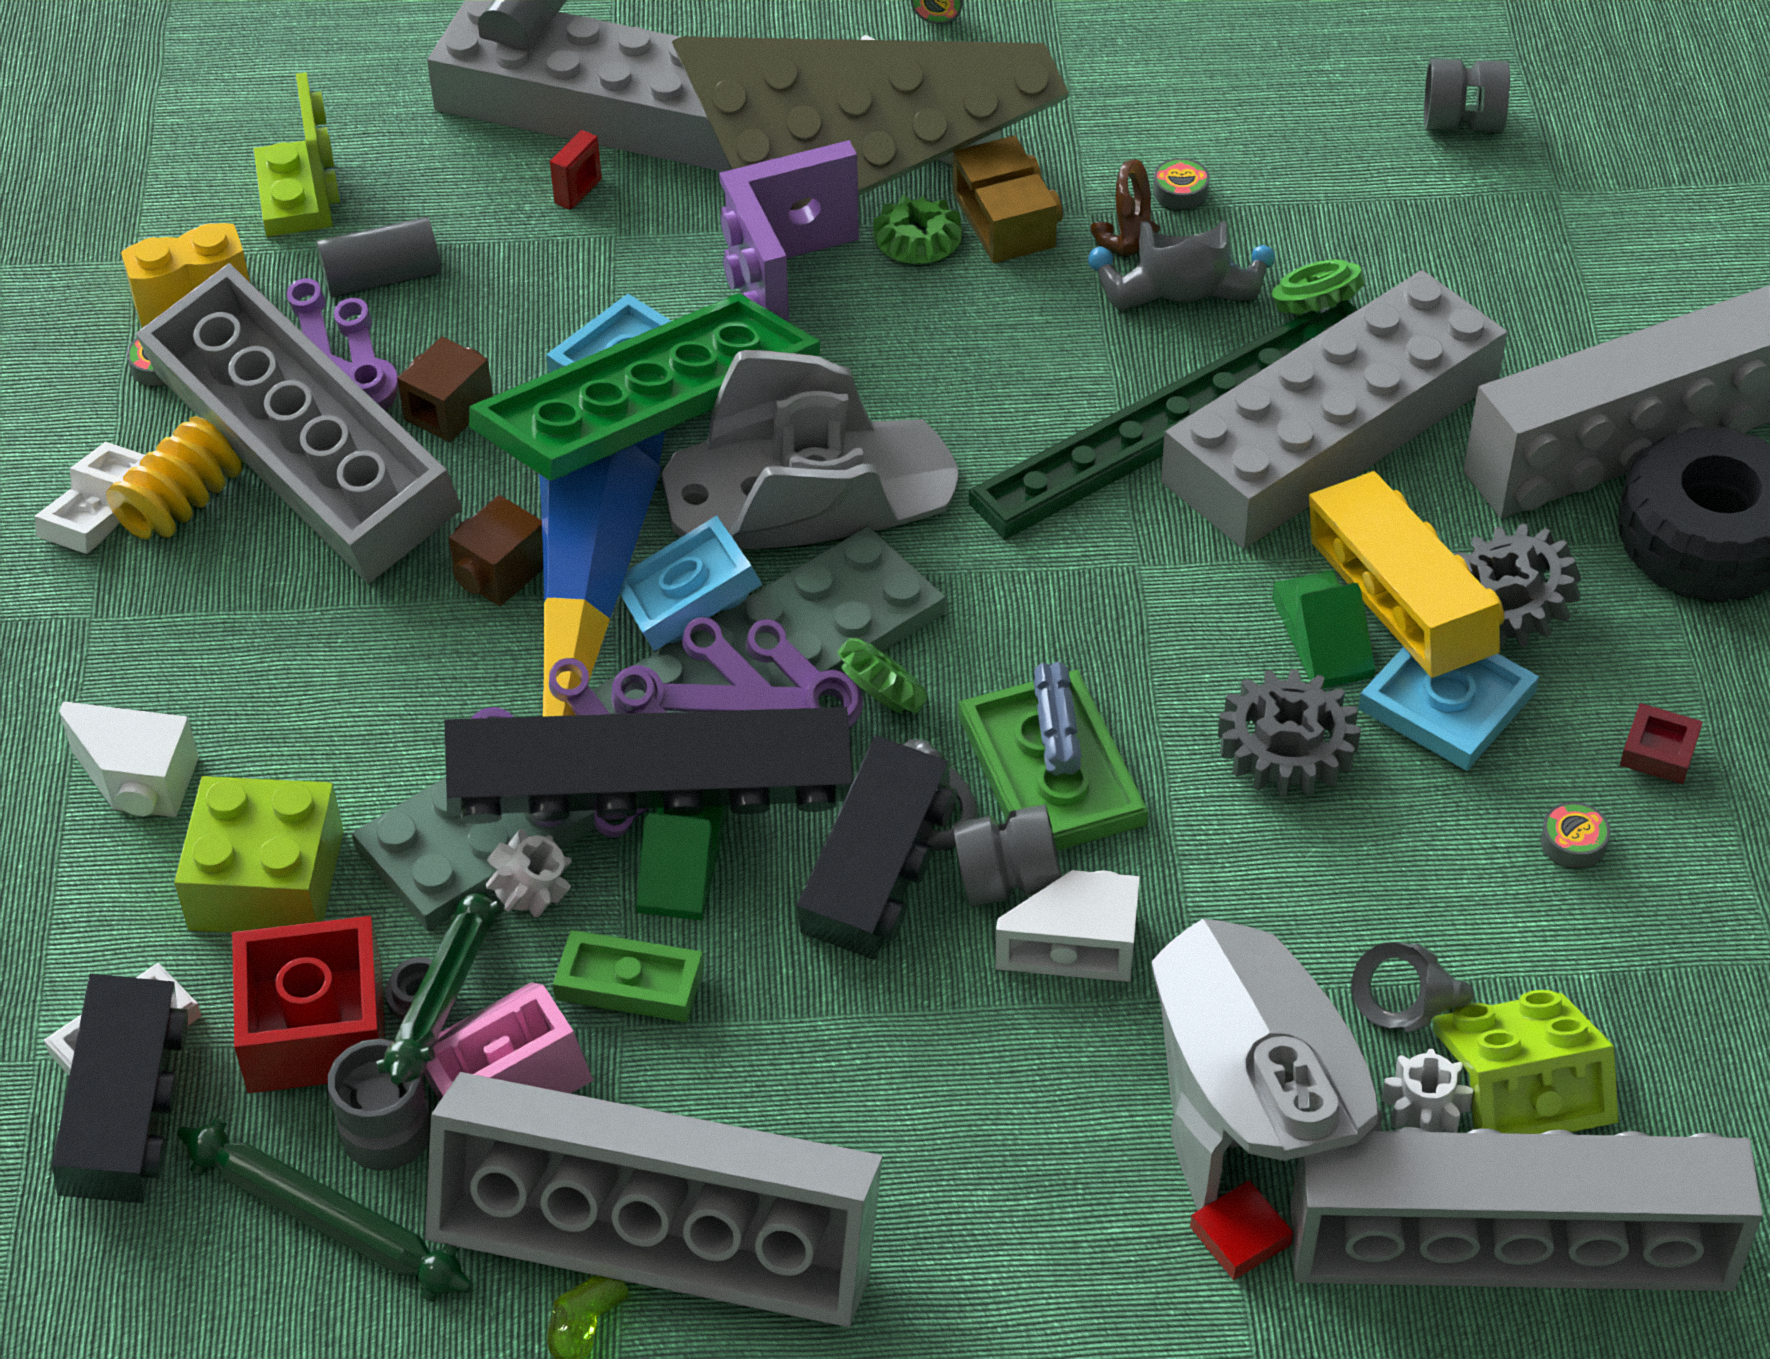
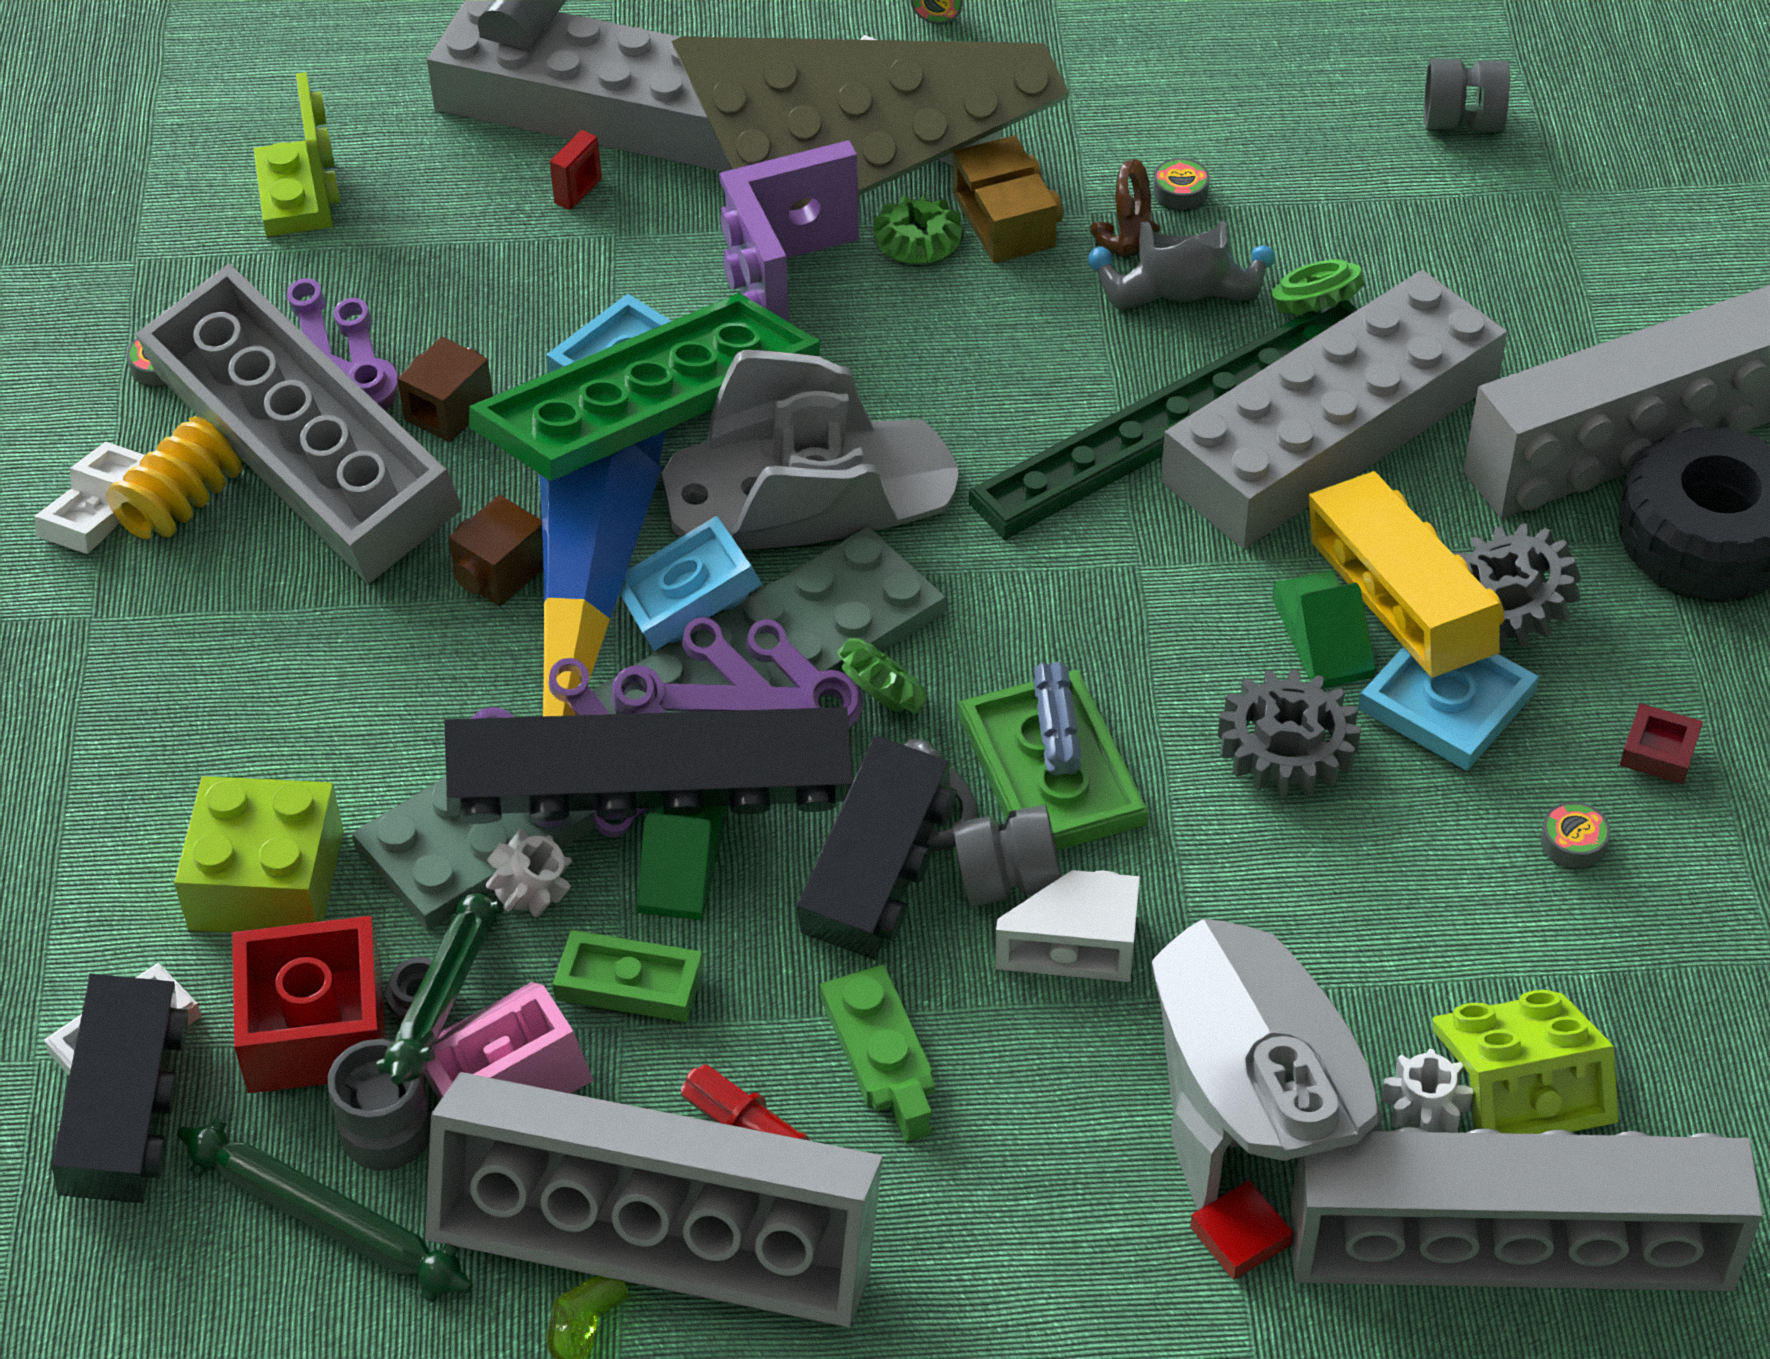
white slope [59,701,199,818] -> none
yellow brick [121,223,250,328] -> none
dark grey brick [316,216,442,297] -> none
dark grey piece [1351,941,1474,1033] -> none
none -> red axle [681,1064,810,1141]
none -> bright green hinge [820,964,936,1143]

